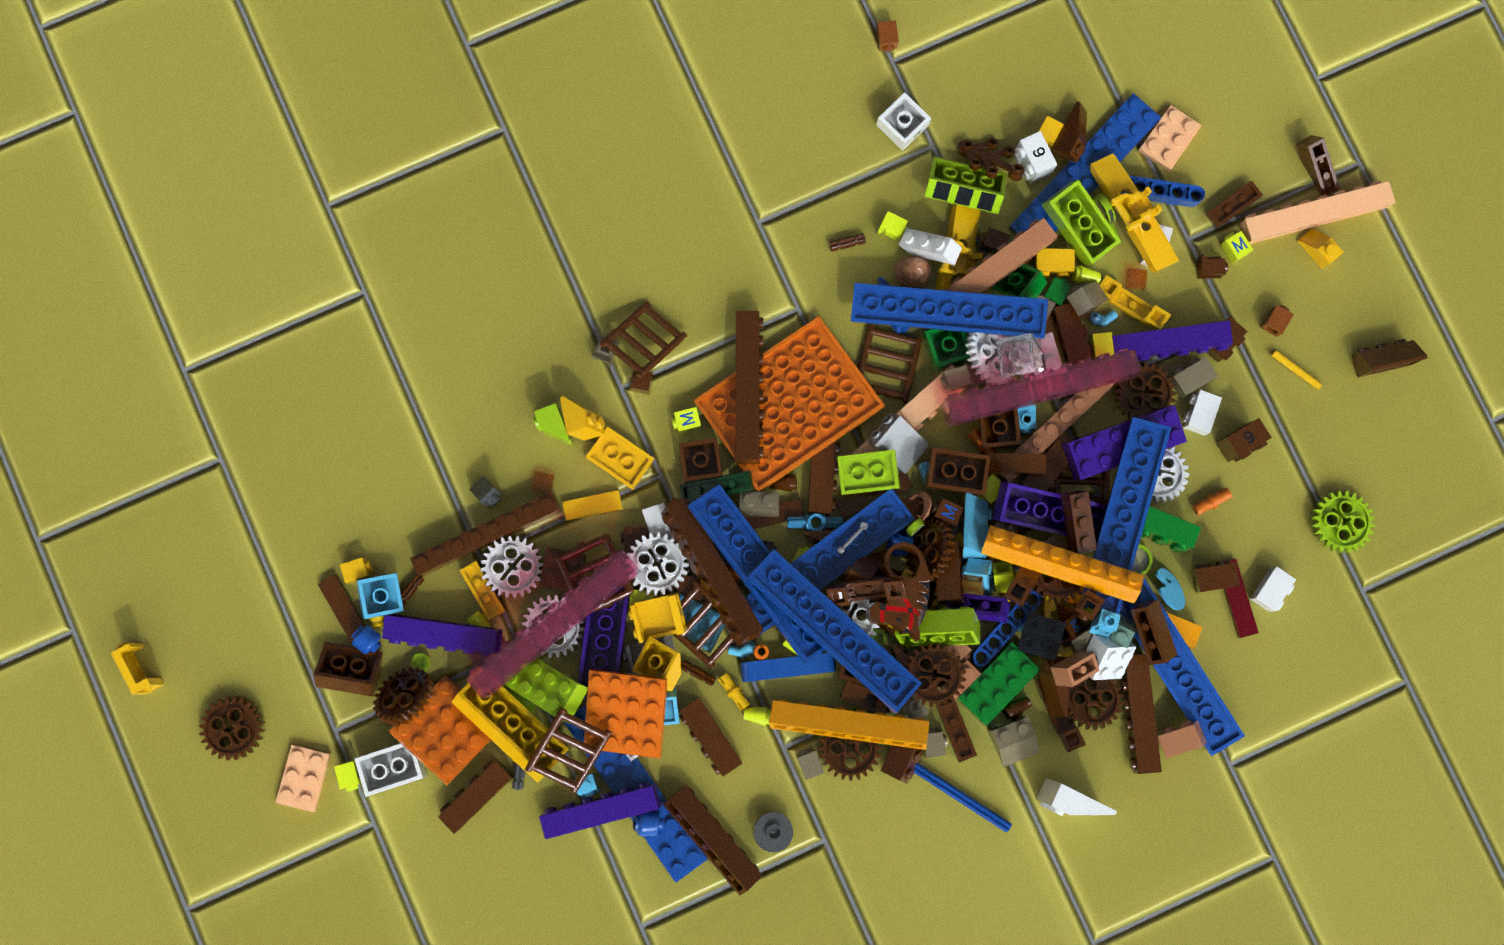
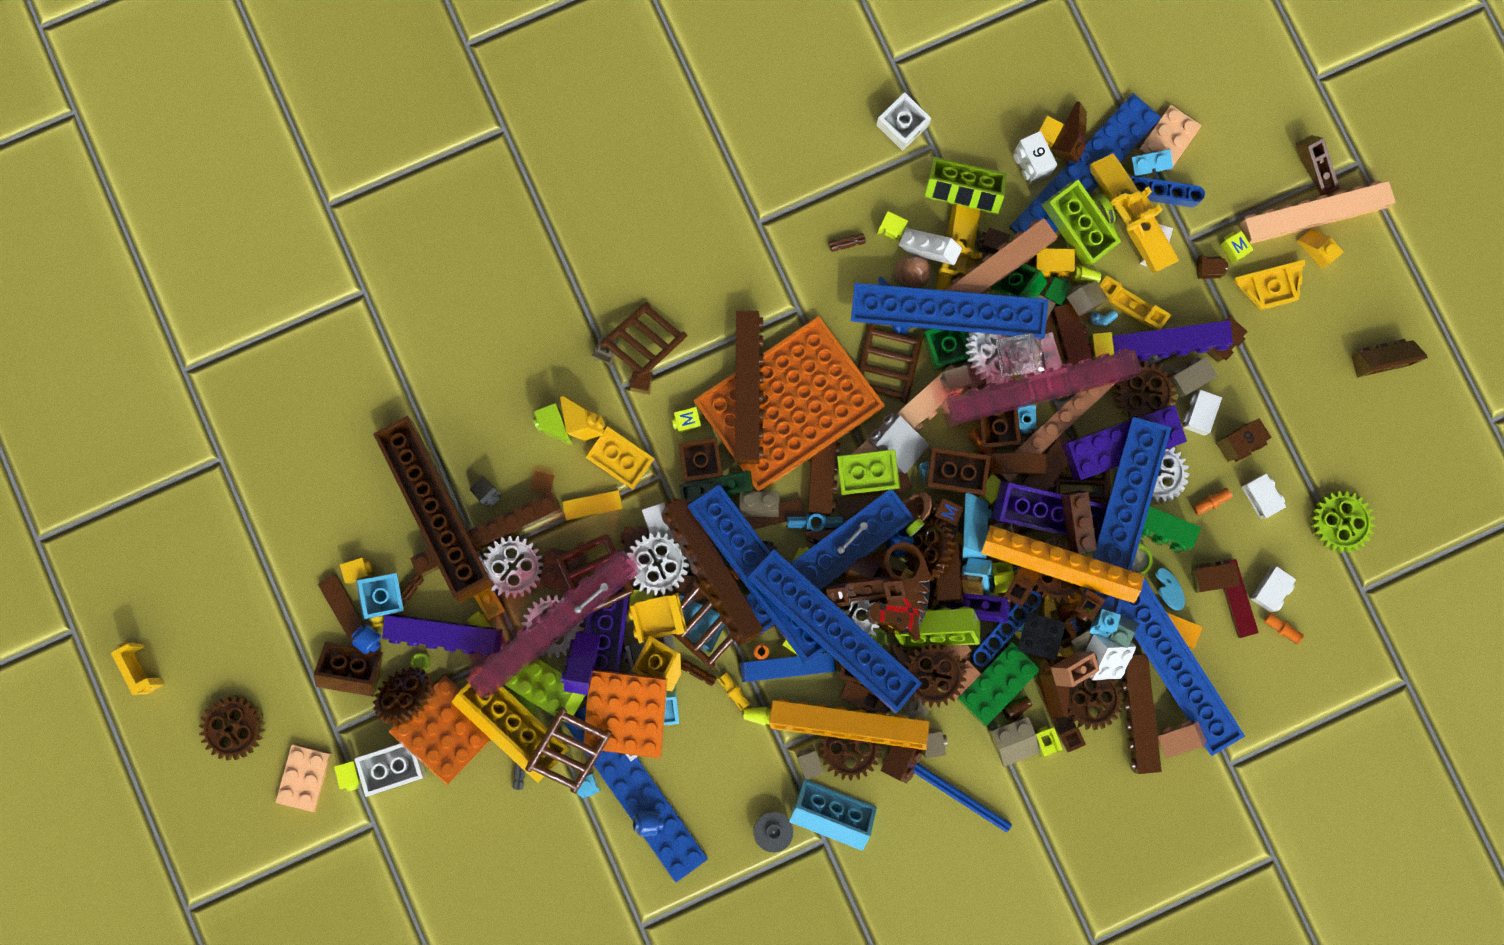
reddish brown brick [438,760,514,834] -> none
dark purple brick [539,781,661,839] -> none
reddish brown brick [663,784,763,896] -> none
reddish brown brick [679,697,742,777] -> none
medium azure arm [728,640,756,658] -> none
reddish brown cone [769,473,797,492] -> none
dark orange brick [876,20,899,52] -> none
reddish brown plate [937,700,977,763] -> none
reddish brown plant [957,138,1024,181] -> none
white slope [1036,778,1117,816] -> none
clear orange tile [1126,268,1148,290] -> none
reddish brown brick [1130,599,1178,665] -> none
reddish brown plate [1205,181,1263,229] -> none
dark orange brick [1260,305,1294,337] -> none
yellow bar [1271,350,1322,390] -> none
none -> reddish brown brick [373,415,495,603]
none -> dark purple brick [561,632,600,695]
none -> light grey hinge [574,583,608,613]
none -> medium azure slope [789,779,877,851]
none -> neon yellow window [1036,726,1063,758]
none -> medium azure piece [1131,149,1173,176]
none -> yellow wing [1233,260,1305,311]
none -> white brick [1241,474,1286,520]
none -> orange pin [1264,612,1304,645]

